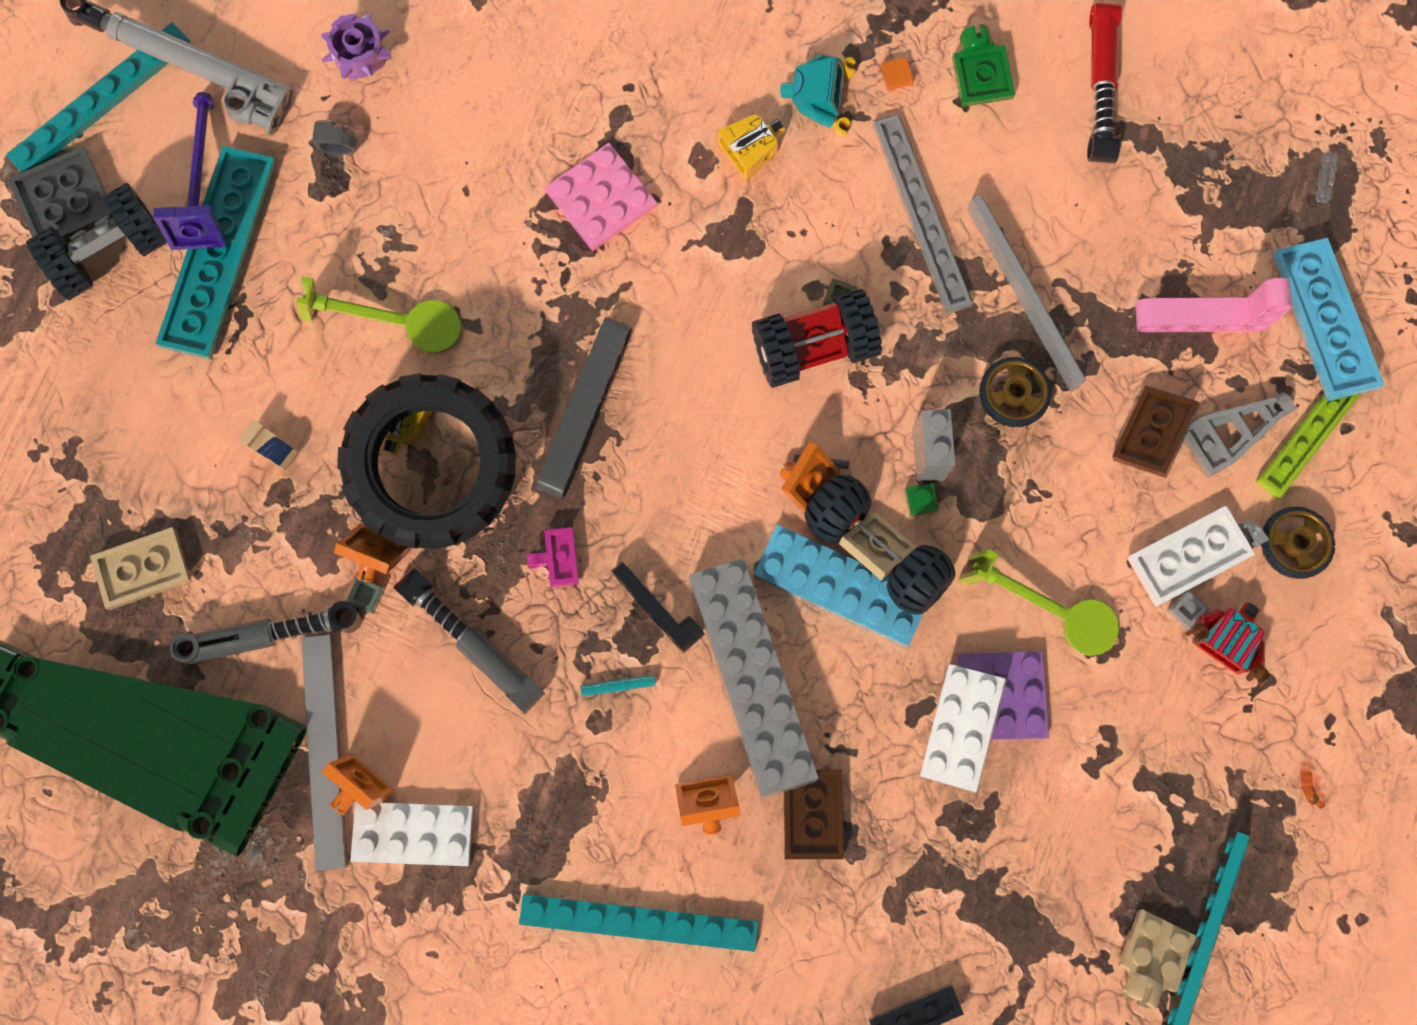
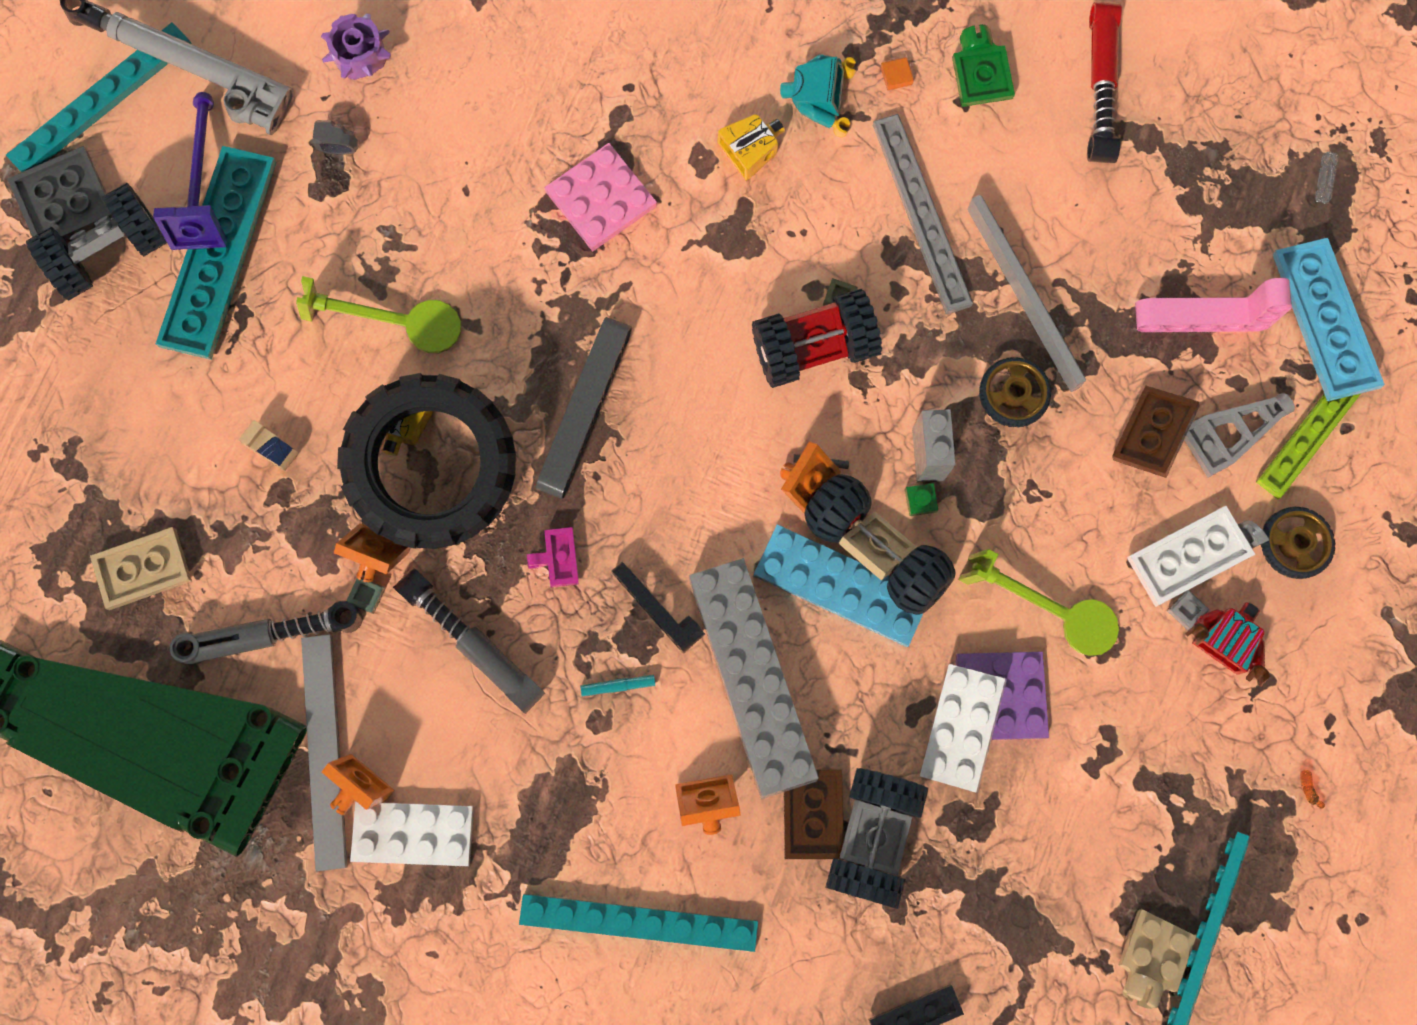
none -> plate [825,768,928,909]

